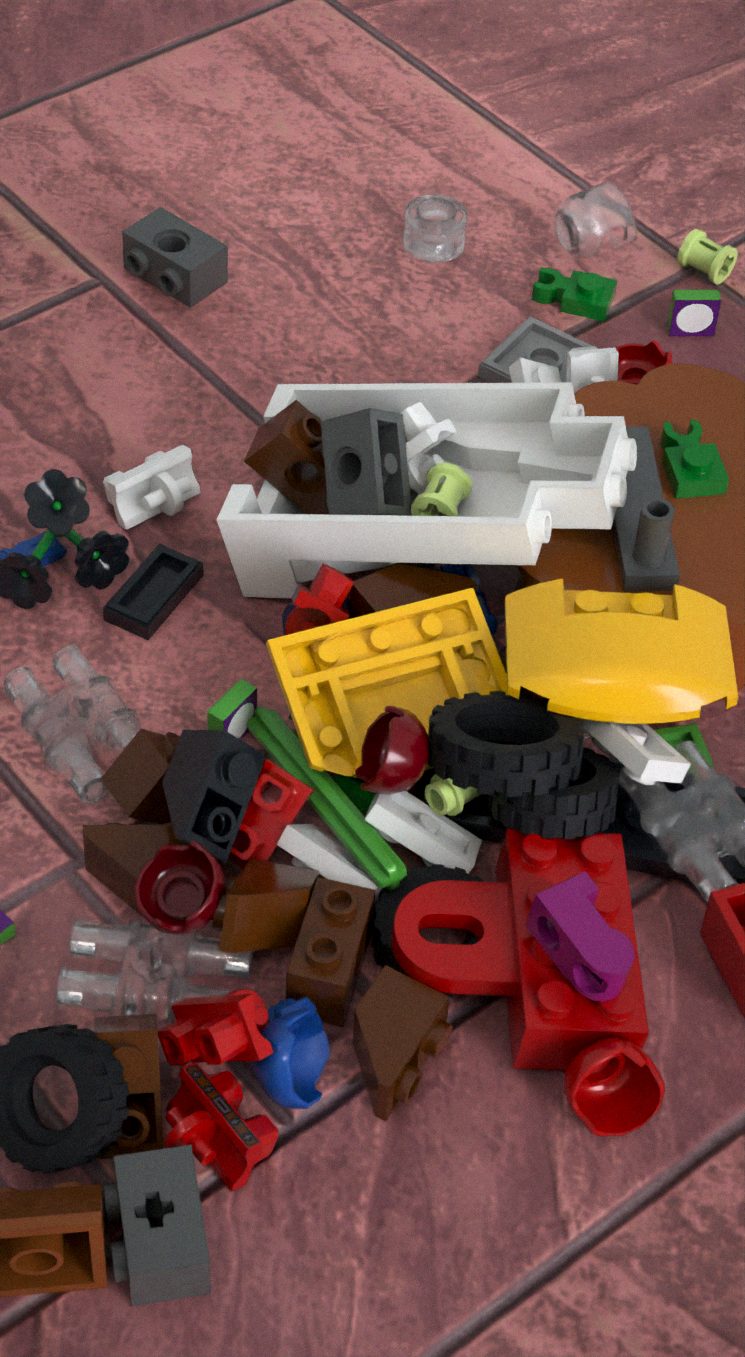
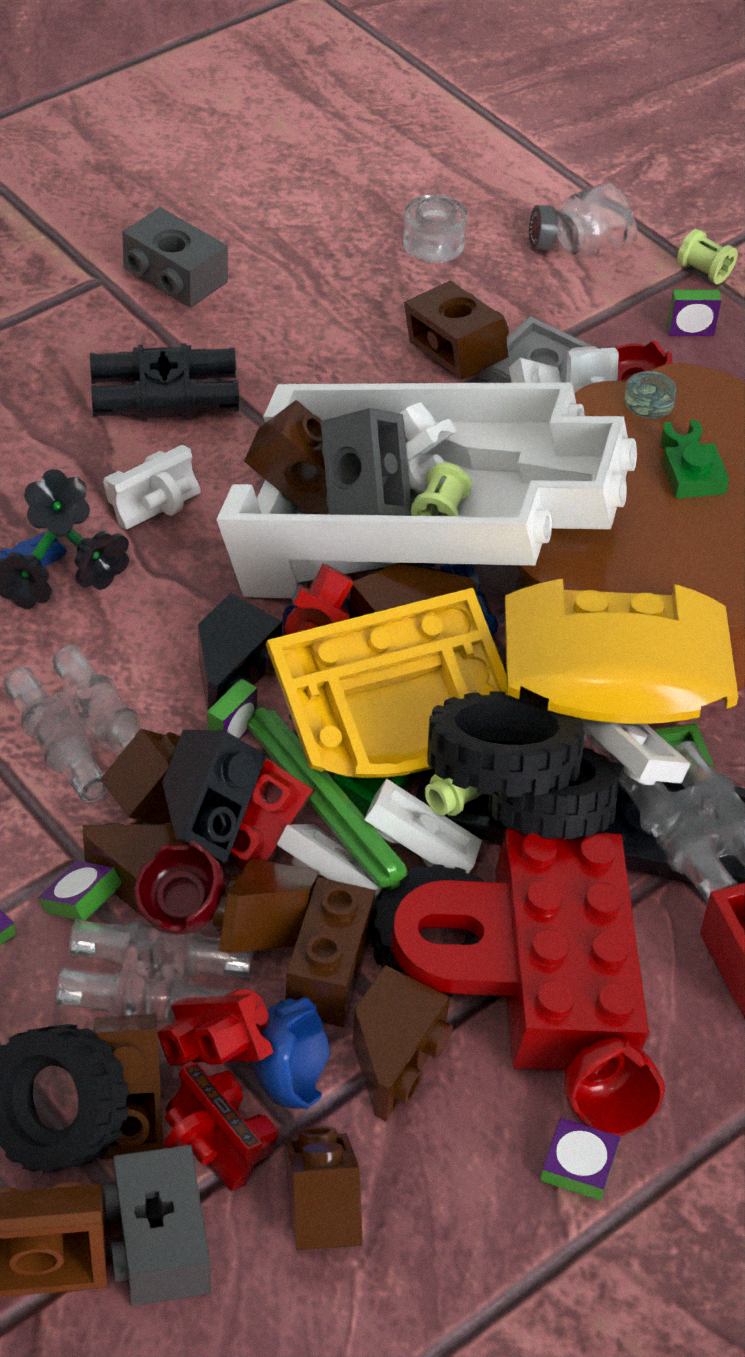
black tile [103,544,204,640] -> none
dark red hair [355,706,430,795] -> none
magenta leg [526,871,635,1001] -> none
green plate [532,268,617,322] -> none
dark grey piece [611,426,680,591] -> none
none -> tile [38,861,122,921]
none -> black pin [90,343,239,422]
none -> black slope [198,593,282,711]
none -> reddish brown slope [284,1126,363,1251]
none -> reddish brown brick [404,281,509,380]
none -> dark grey tile [529,205,558,251]
none -> tile [540,1117,621,1201]
none -> clear light blue tile [624,371,677,418]

